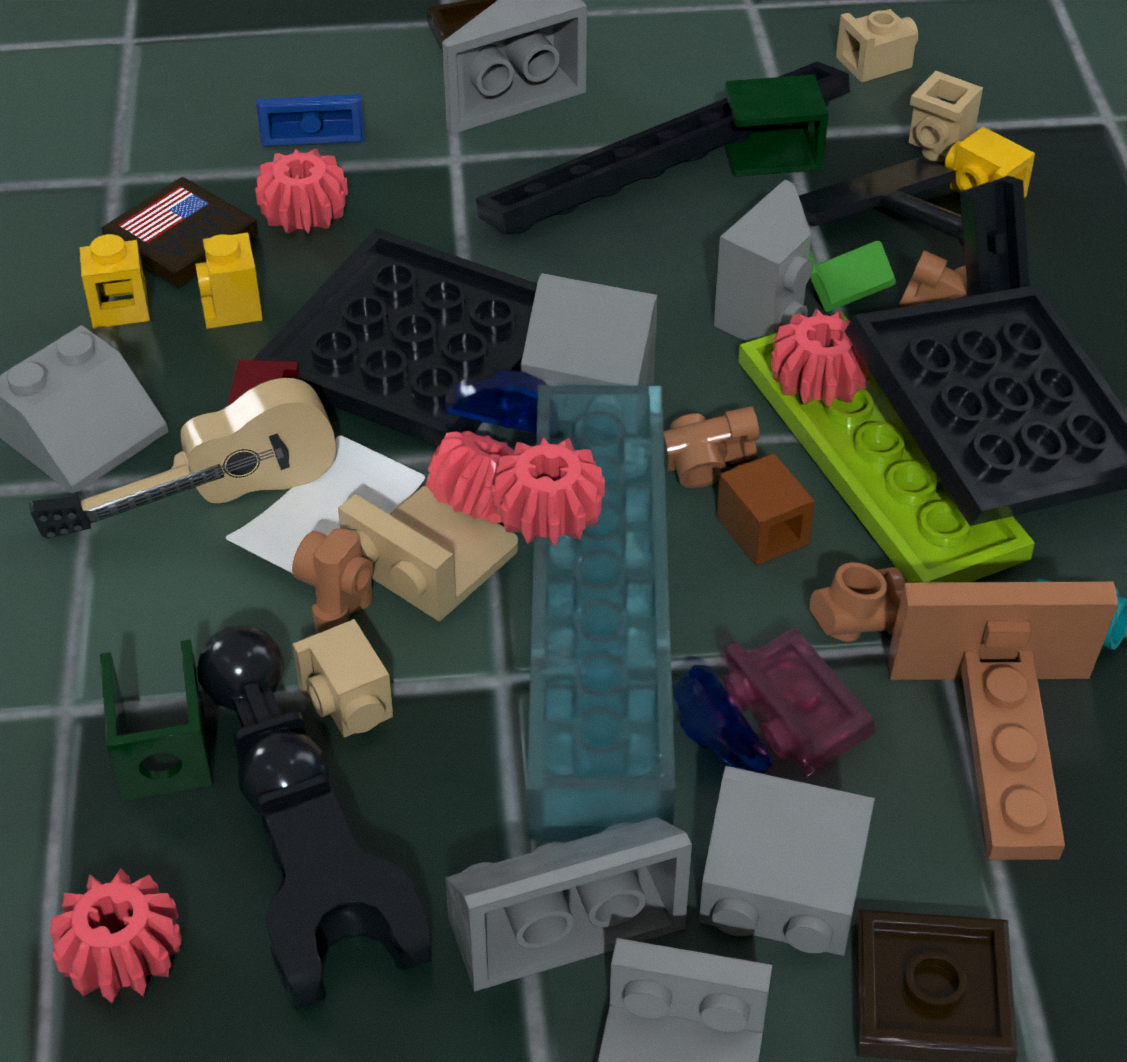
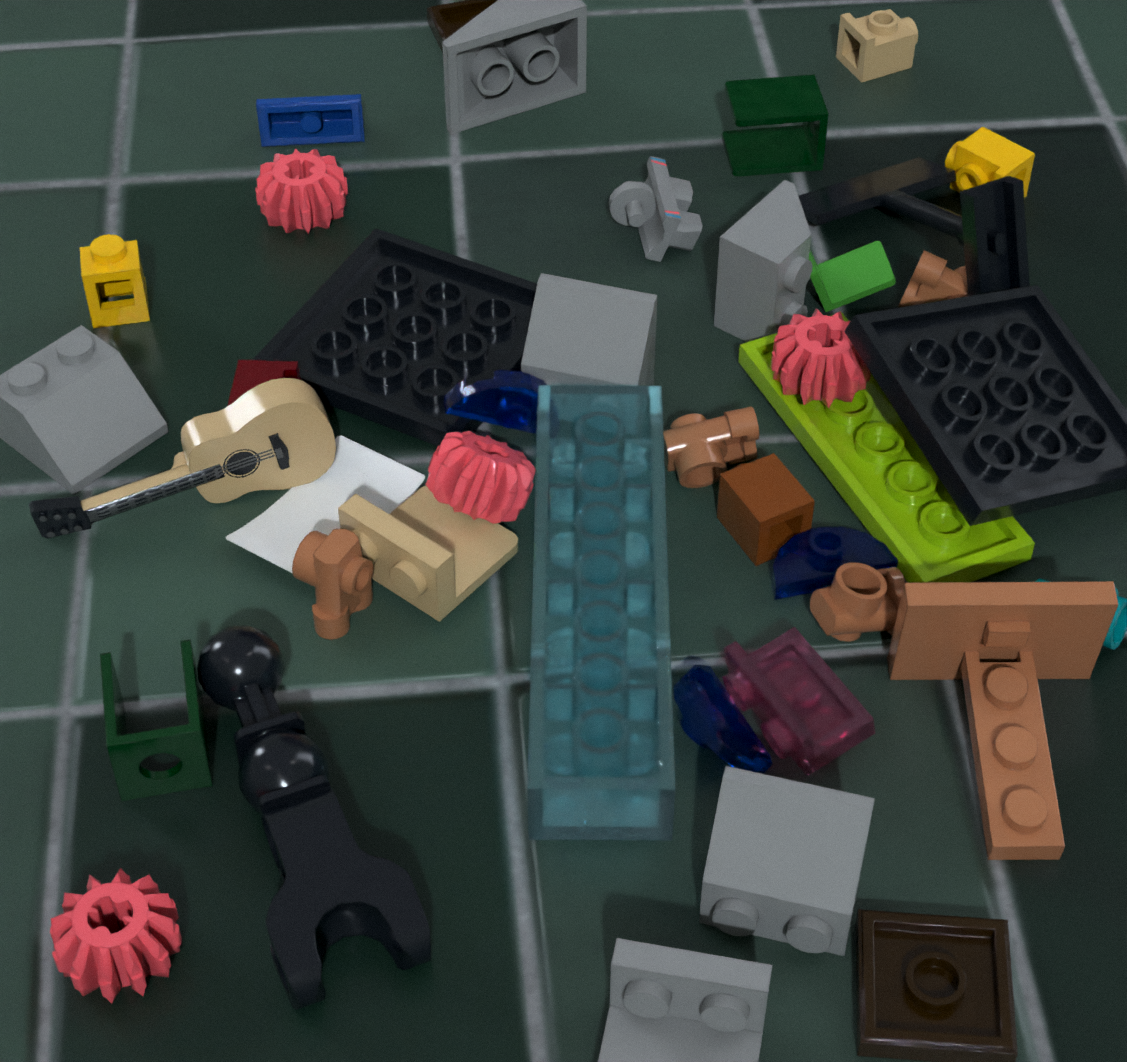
dark brown tile [101,177,258,288] -> none
yellow brick [195,232,263,329] -> none
tan brick [292,619,393,738] -> none
light grey slope [445,817,692,992] -> none
black plate [475,61,850,234] -> none
coral gear [492,435,605,548] -> none
tan brick [908,70,983,162] -> none
none -> light grey hips [608,156,703,262]
none -> clear blue plate [771,526,898,600]

